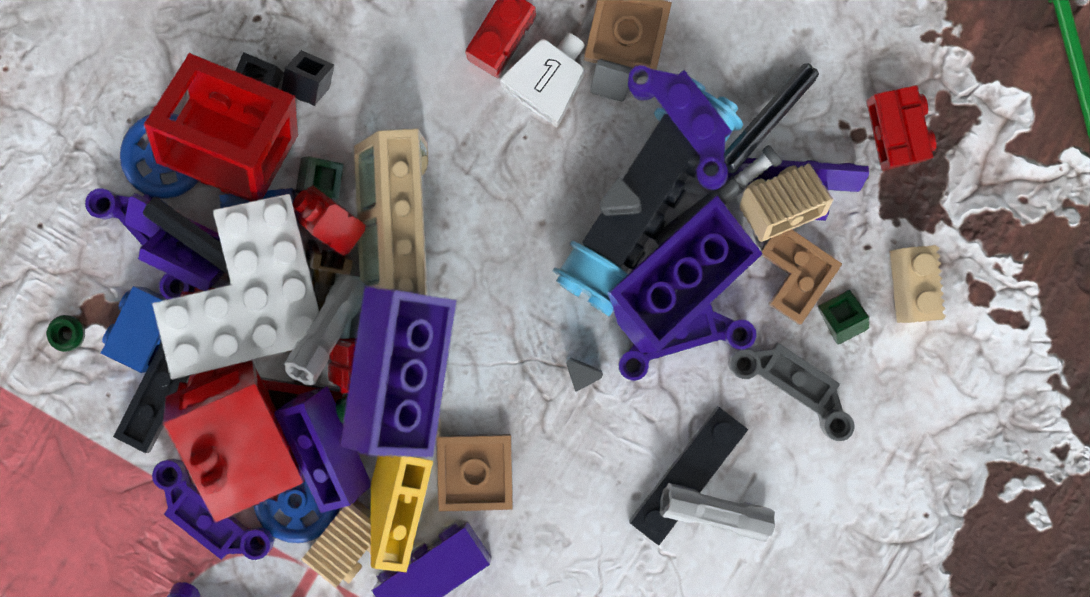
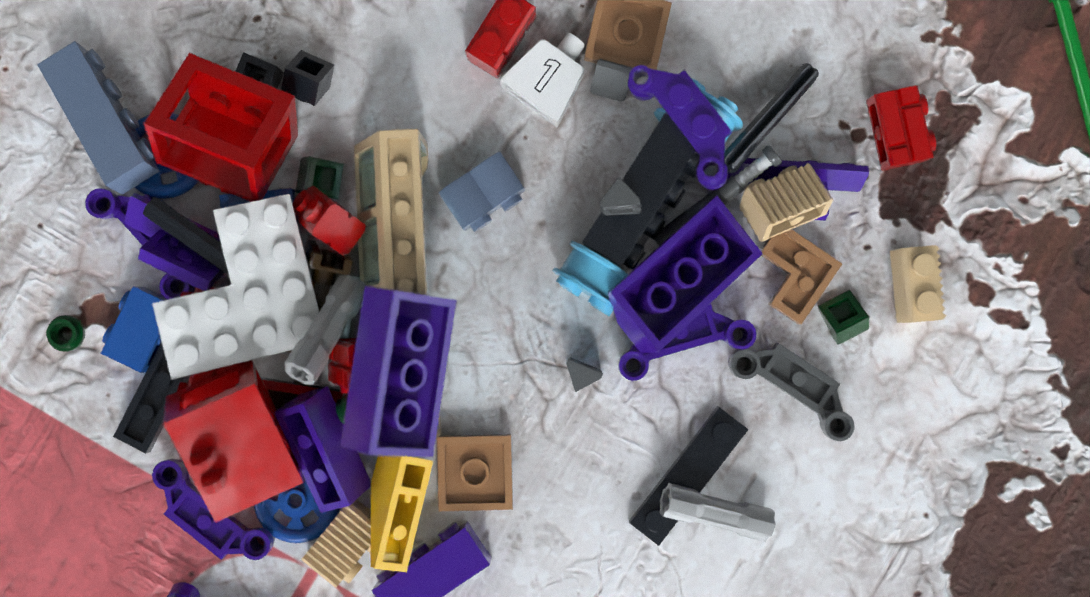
none -> sand blue brick [37,41,159,195]
none -> sand blue brick [438,151,525,232]

